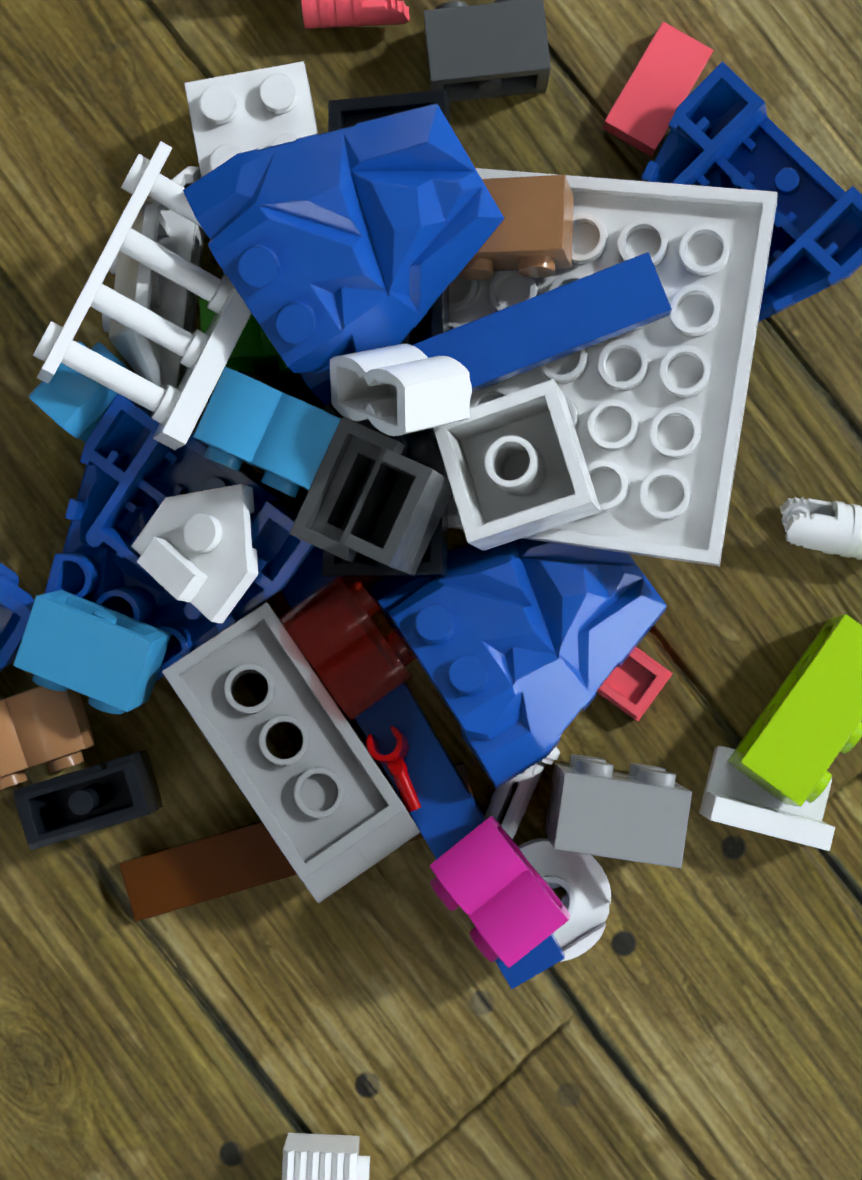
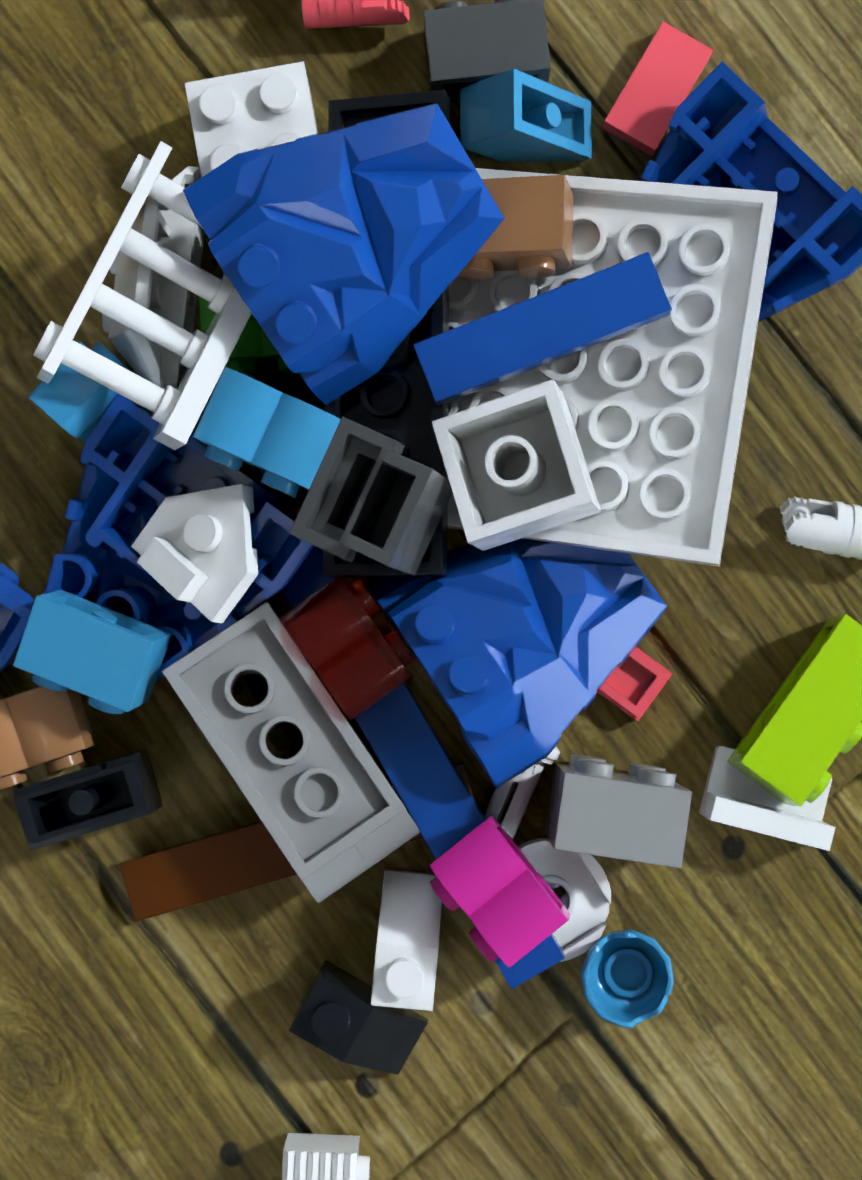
white brick [329,344,472,436] -> none
red hand [366,726,421,813] -> none
none -> black slope [289,960,428,1075]
none -> white slope [371,869,442,1011]
none -> dark azure slope [460,68,592,162]
none -> dark azure hair [580,929,674,1028]

